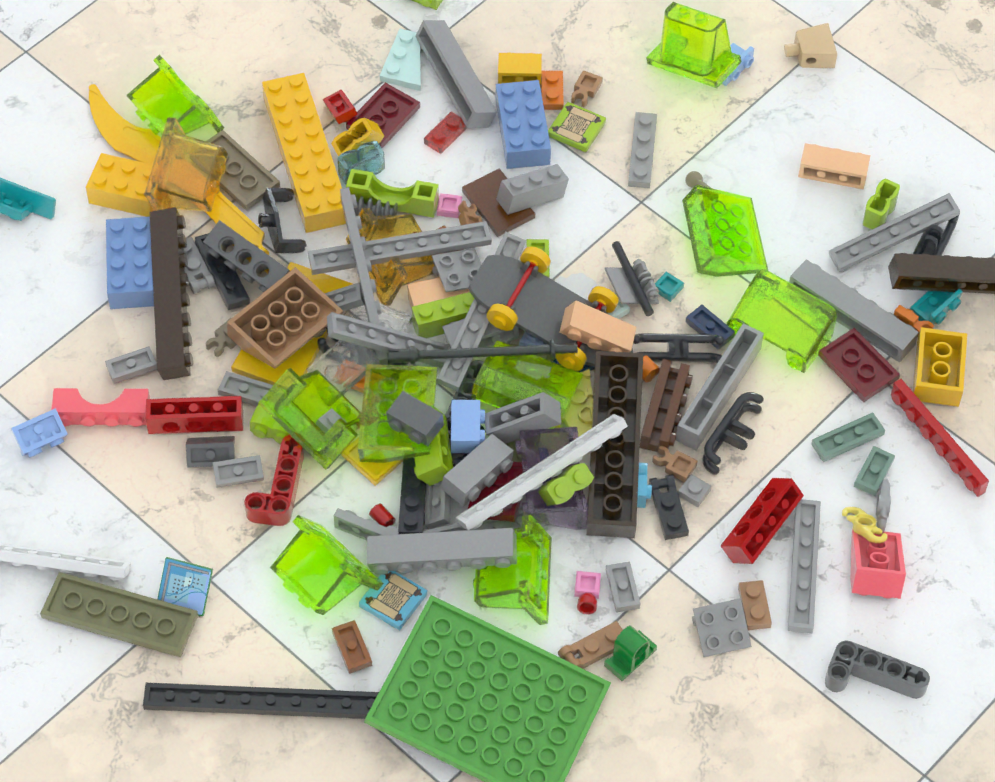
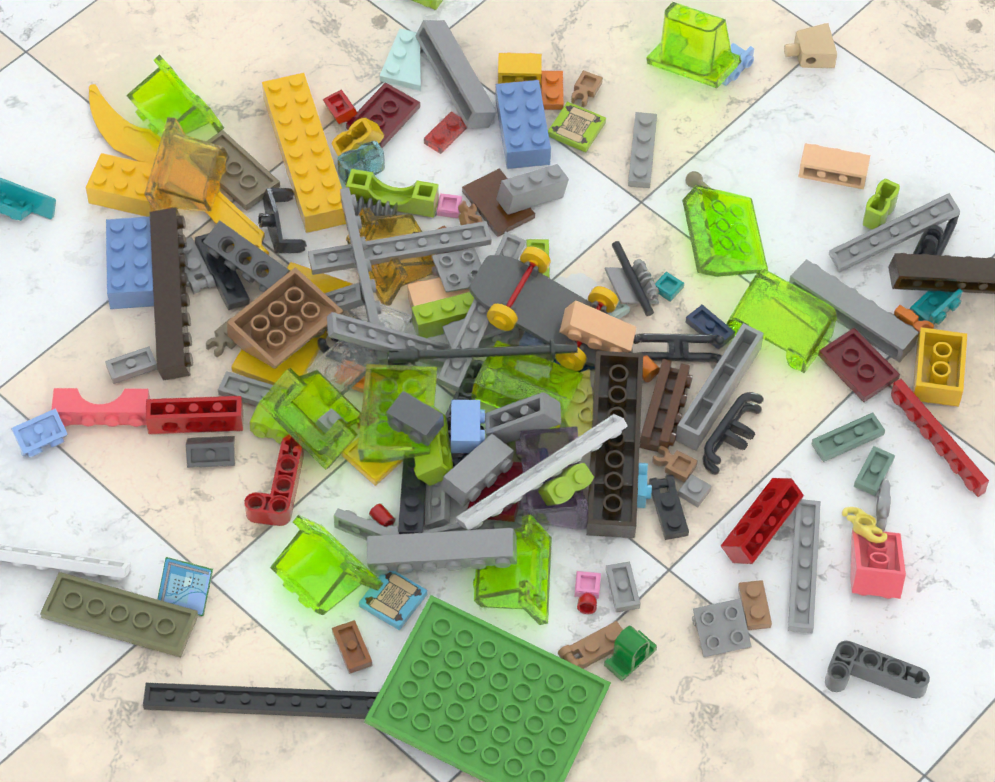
light grey plate [213,455,264,488] -> none

